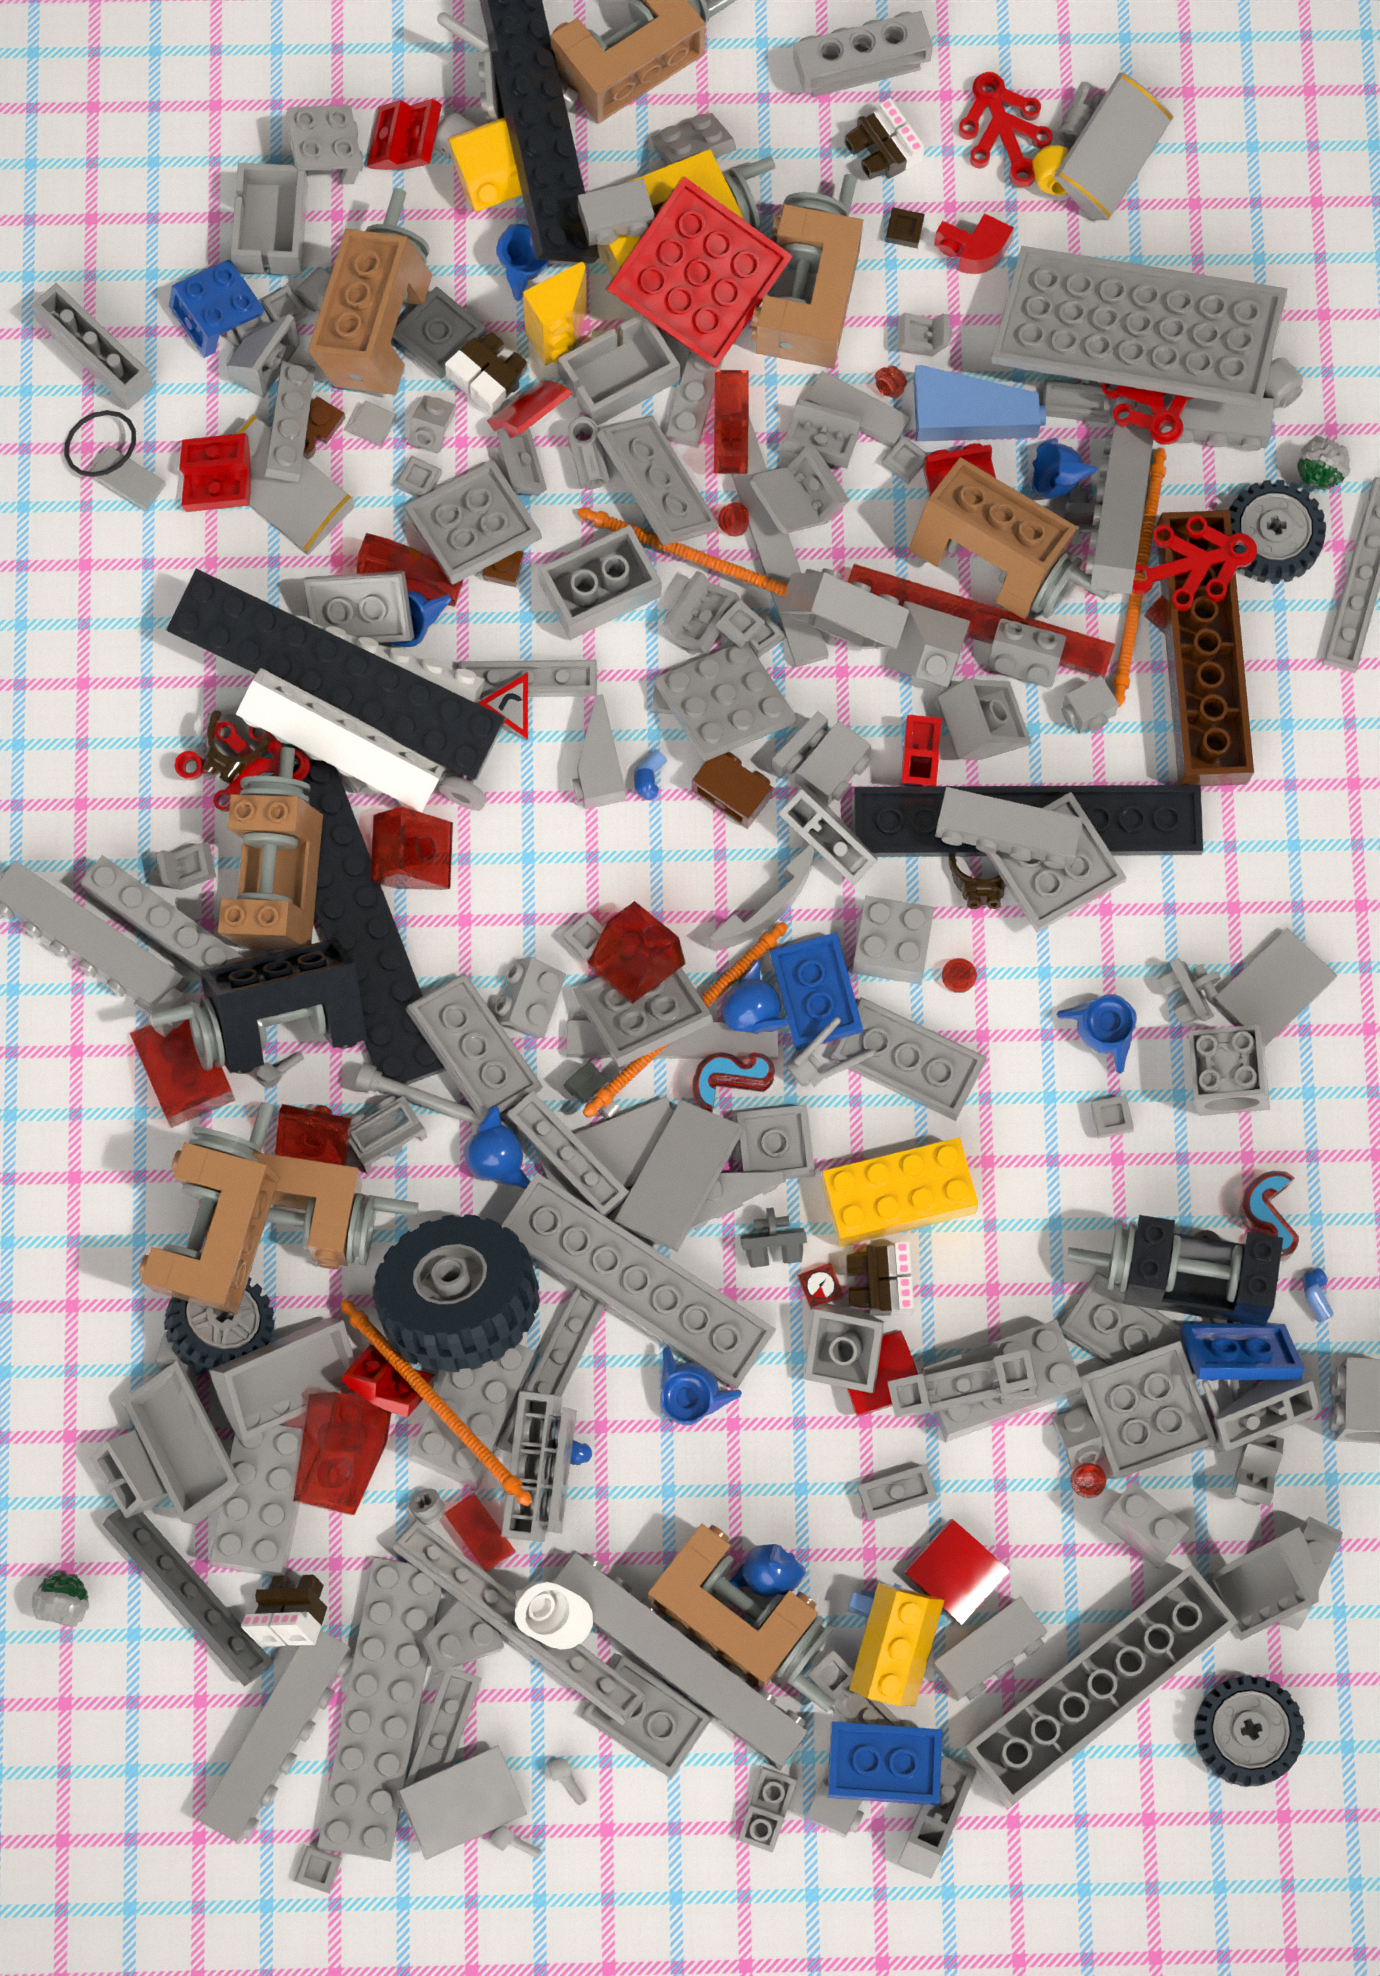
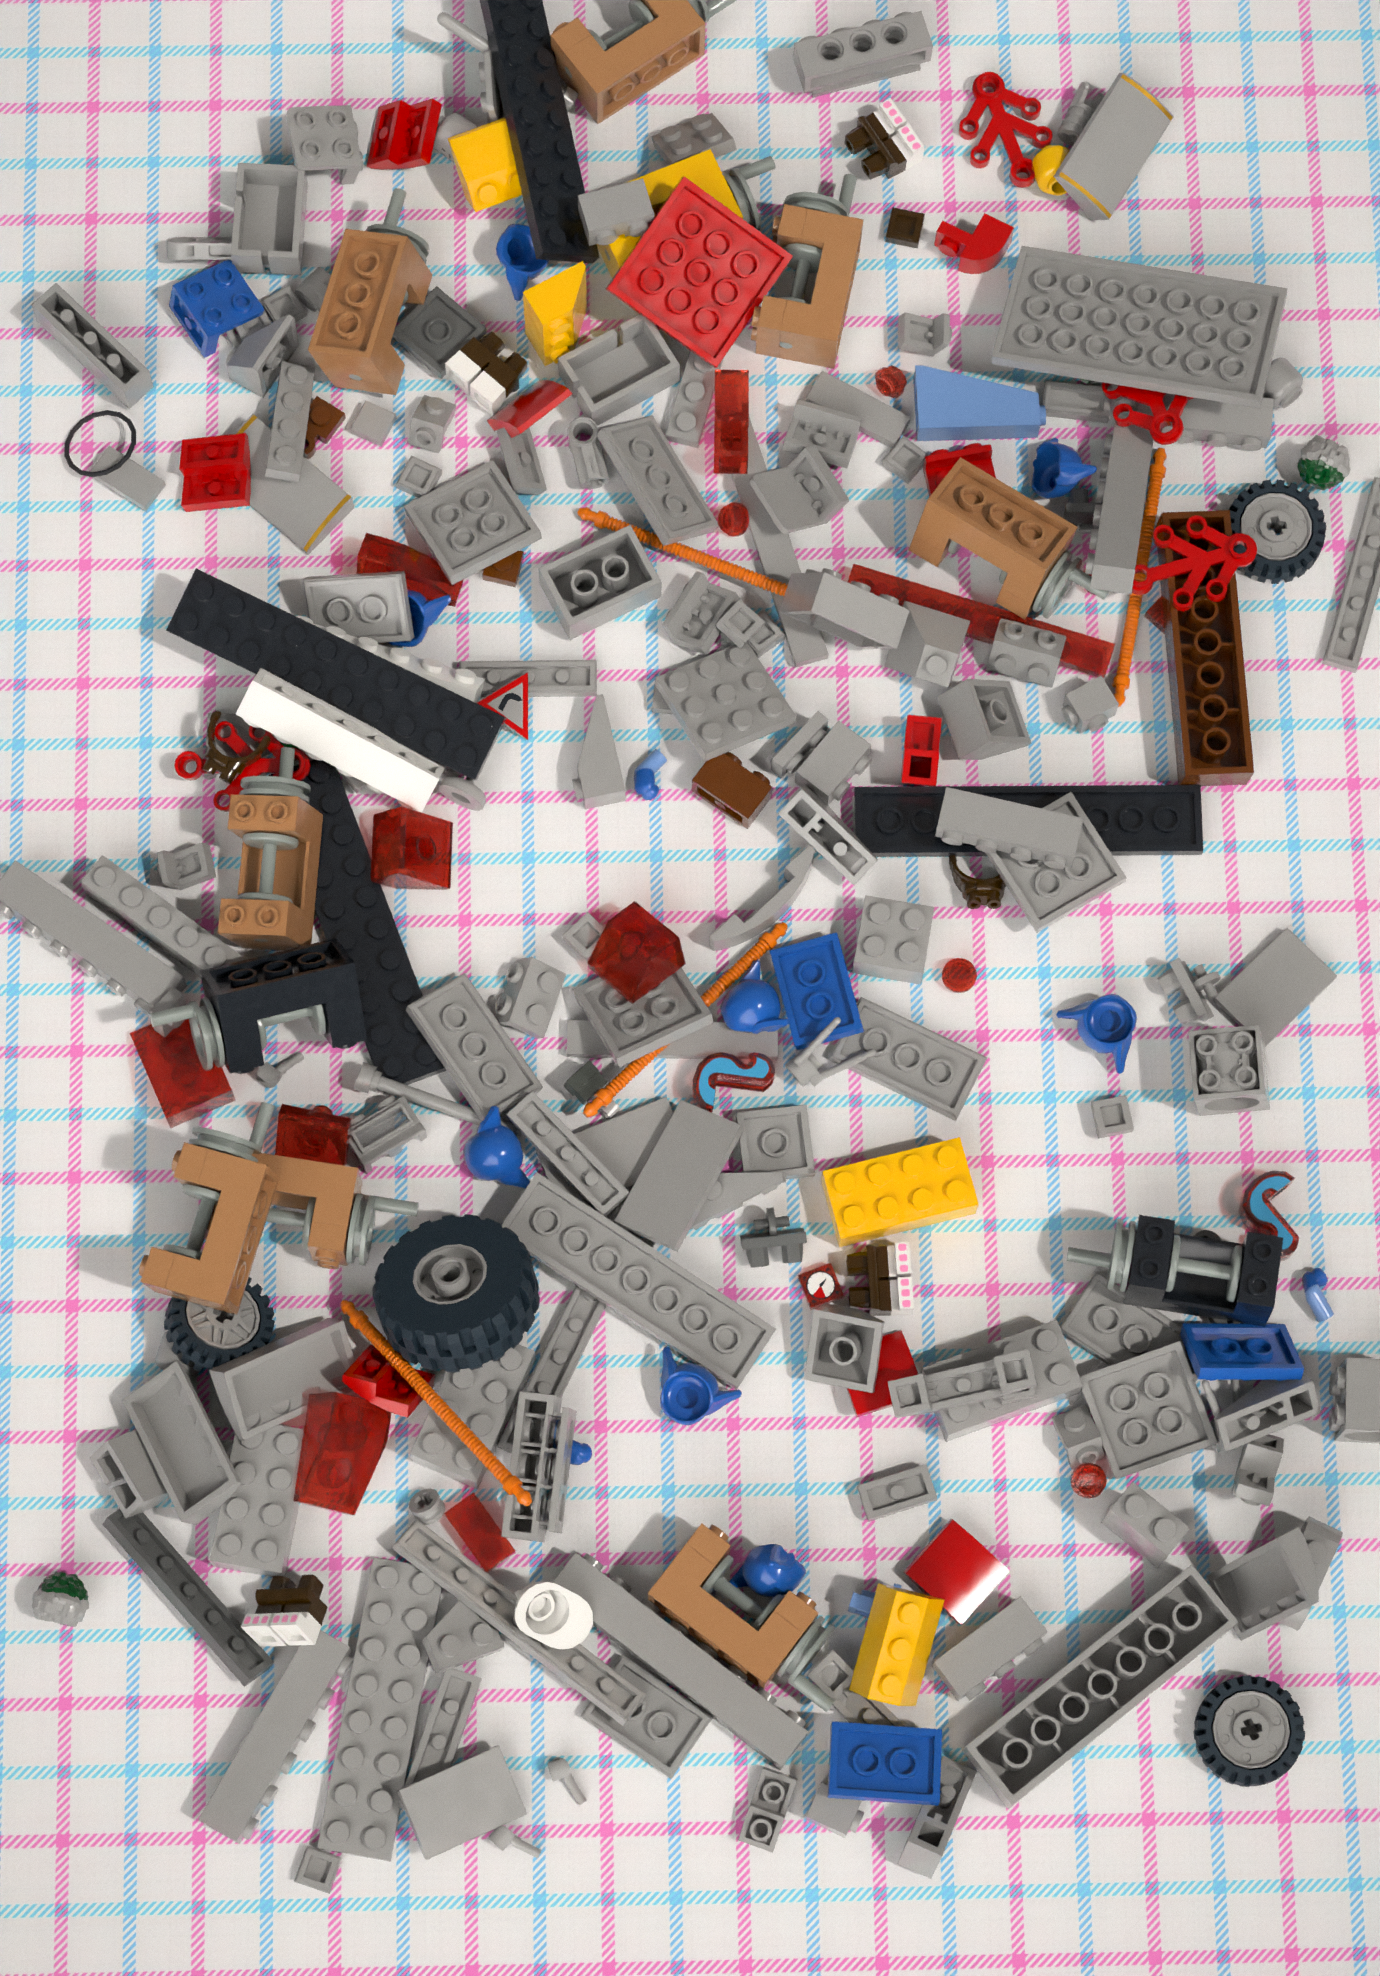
none -> light grey piece [167,237,232,260]

